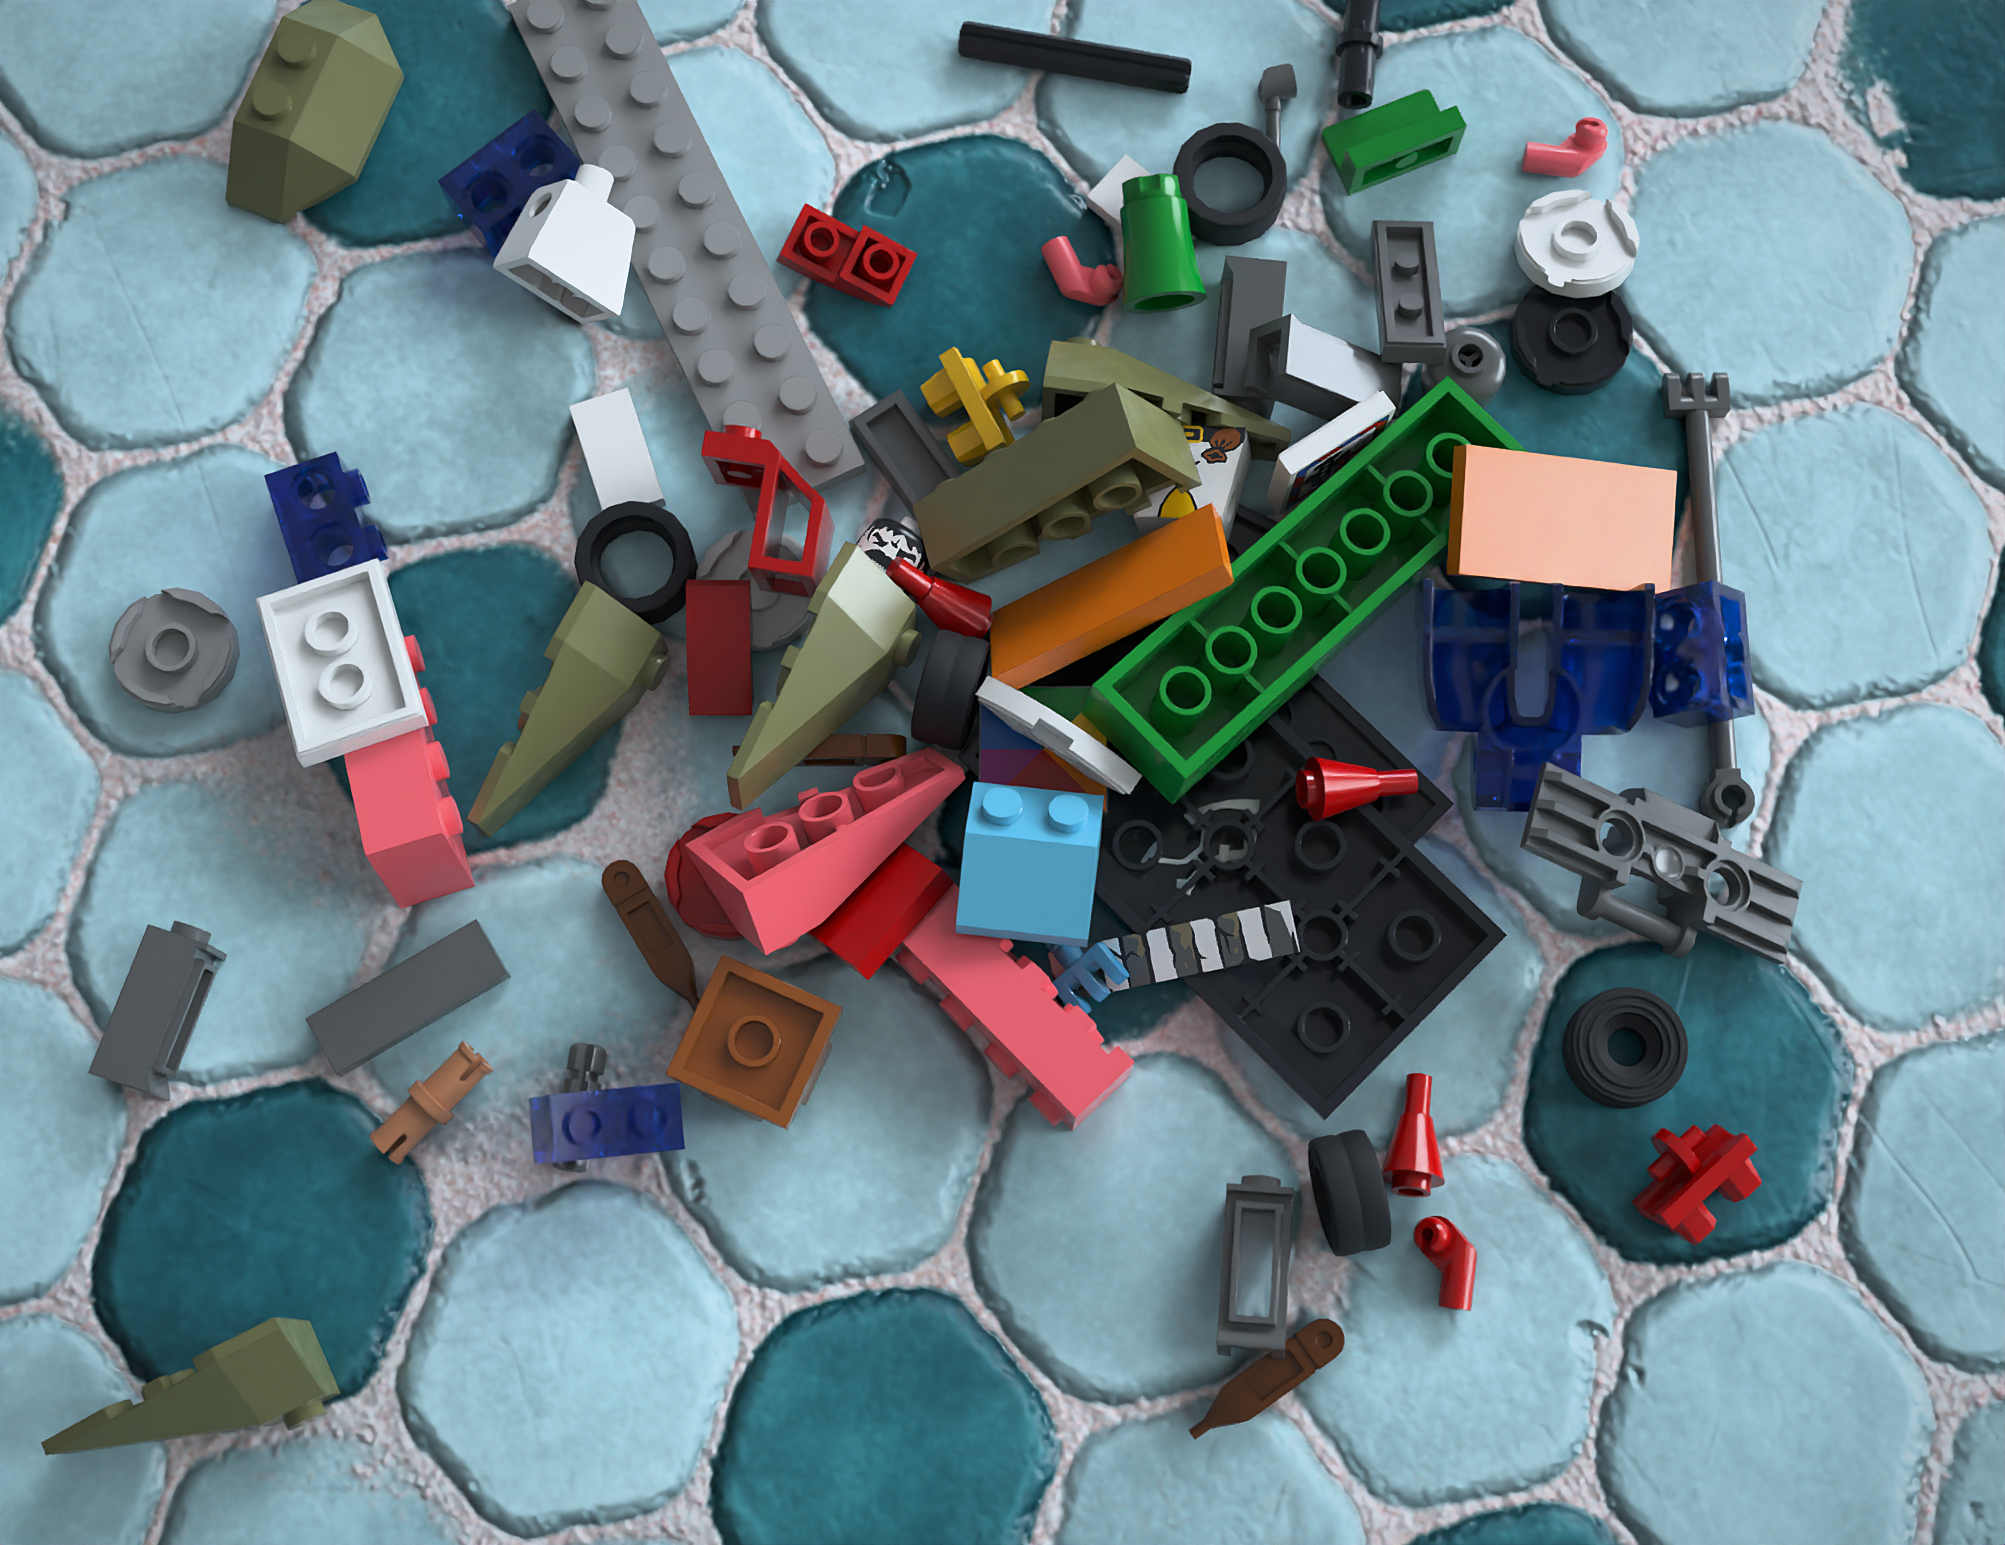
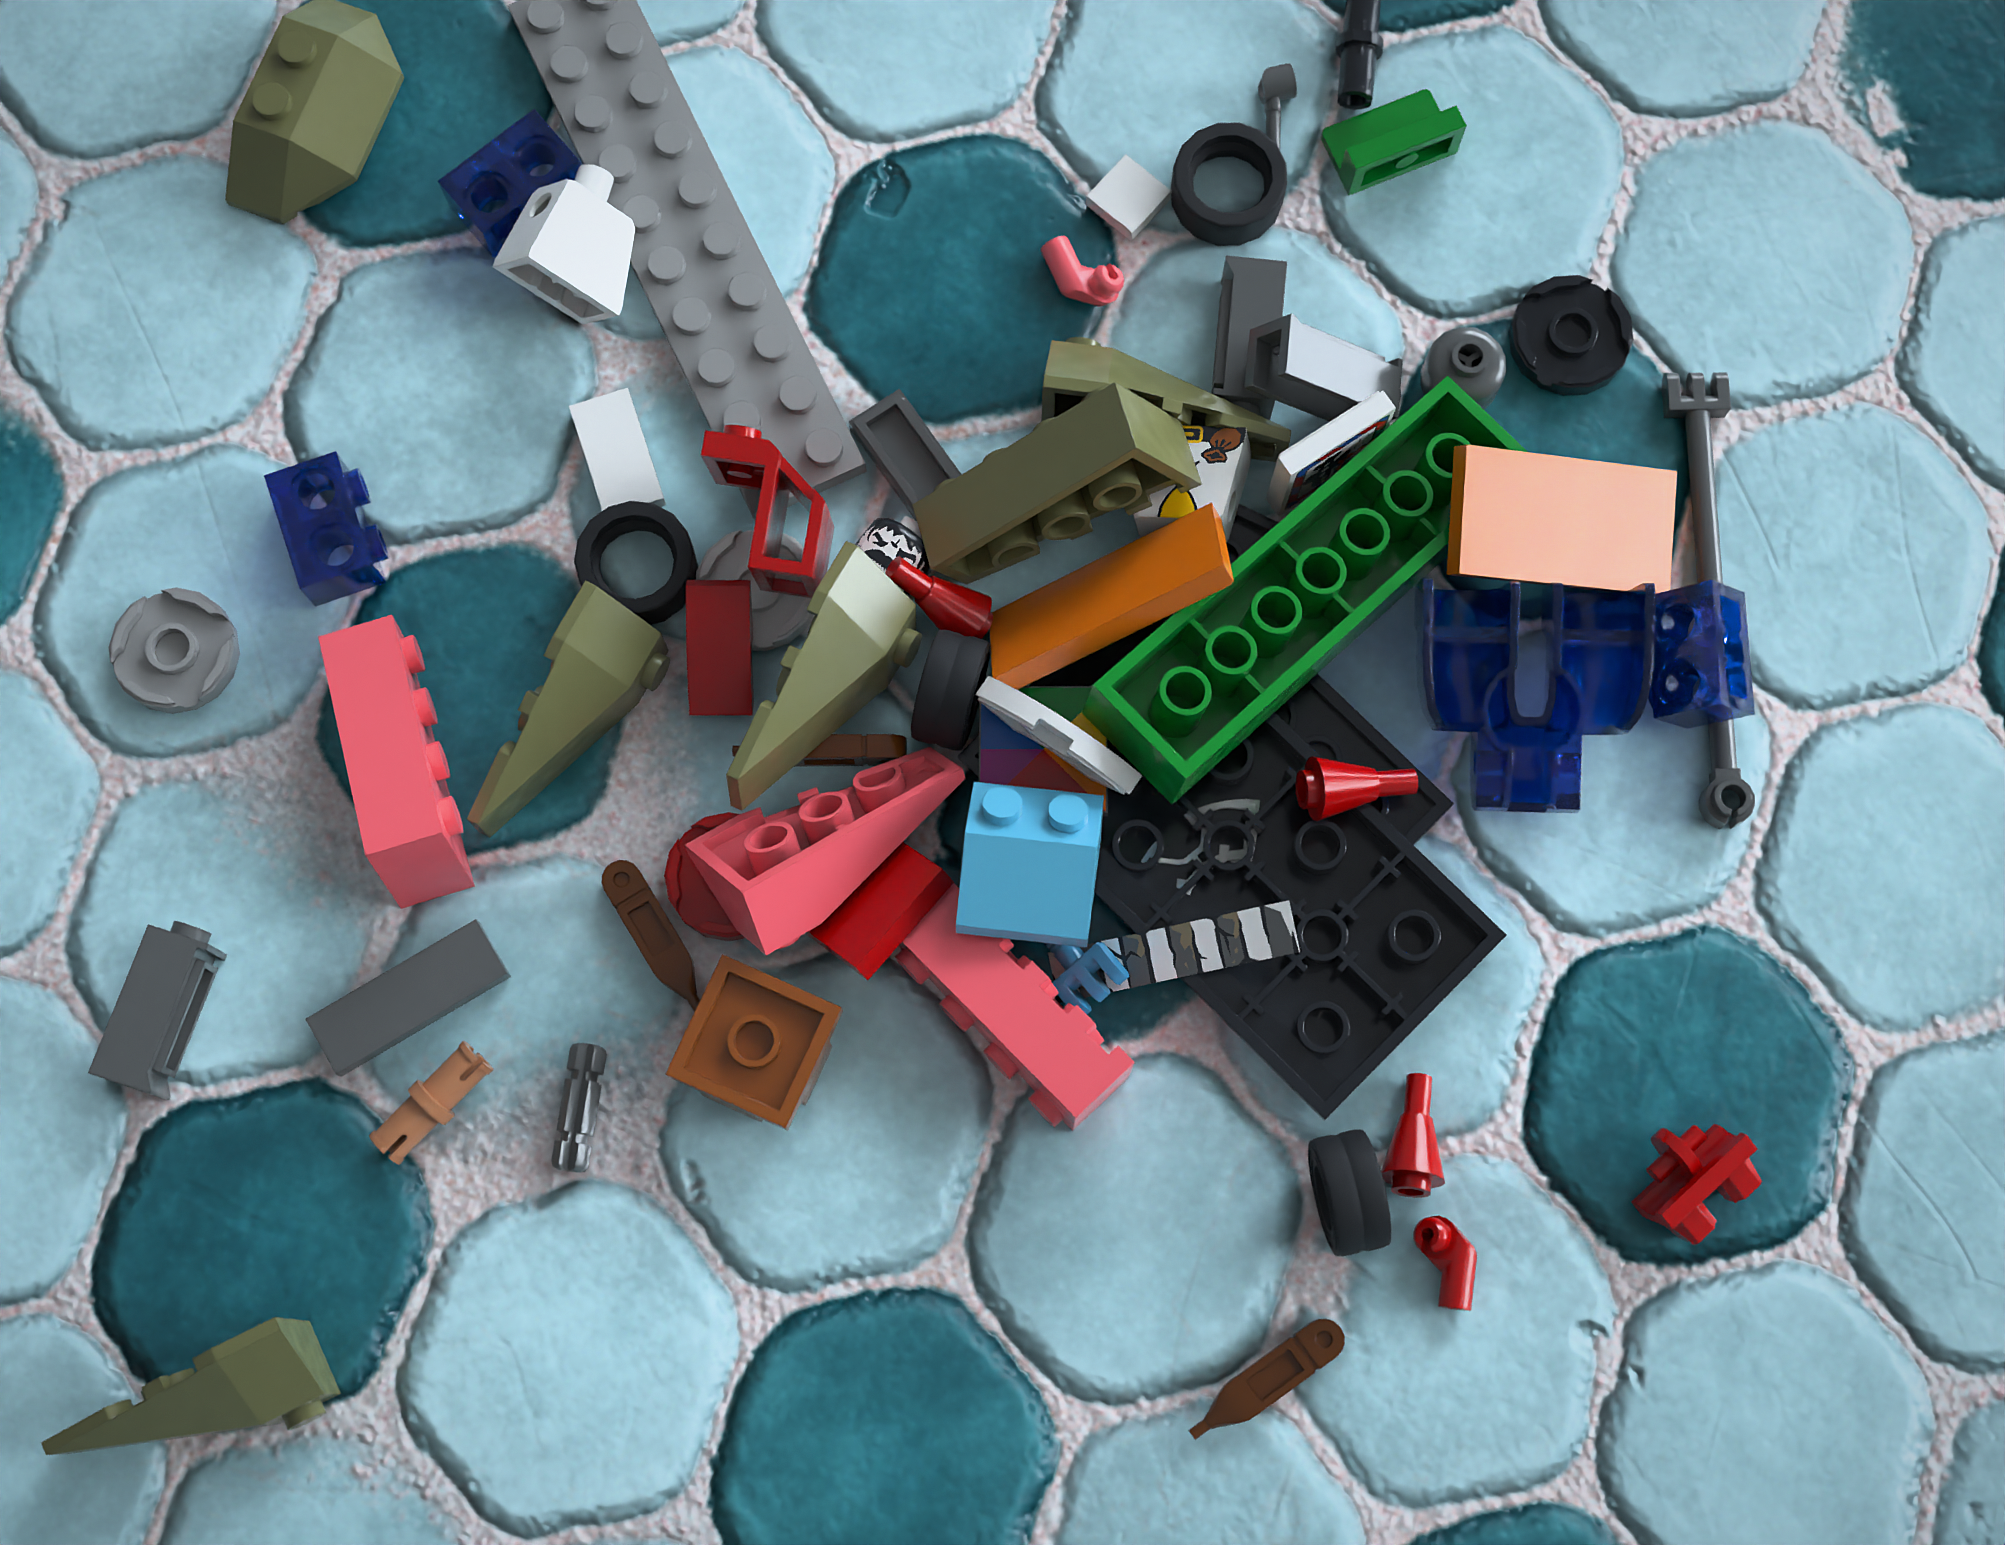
white tile [255,558,429,768] -> none
clear blue brick [529,1082,685,1165] -> none
red slope [776,203,917,309] -> none
yellow hips [920,347,1031,467] -> none
black axle [958,21,1192,94] -> none
green plant [1120,173,1207,313] -> none
dark grey window [1216,1175,1294,1360] -> none
dark grey tile [1370,220,1447,364] -> none
white tile [1514,190,1640,298] -> none
dark grey piece [1520,762,1803,965] -> none
coral arm [1521,117,1608,178] -> none
black tyre [1562,987,1688,1109] -> none

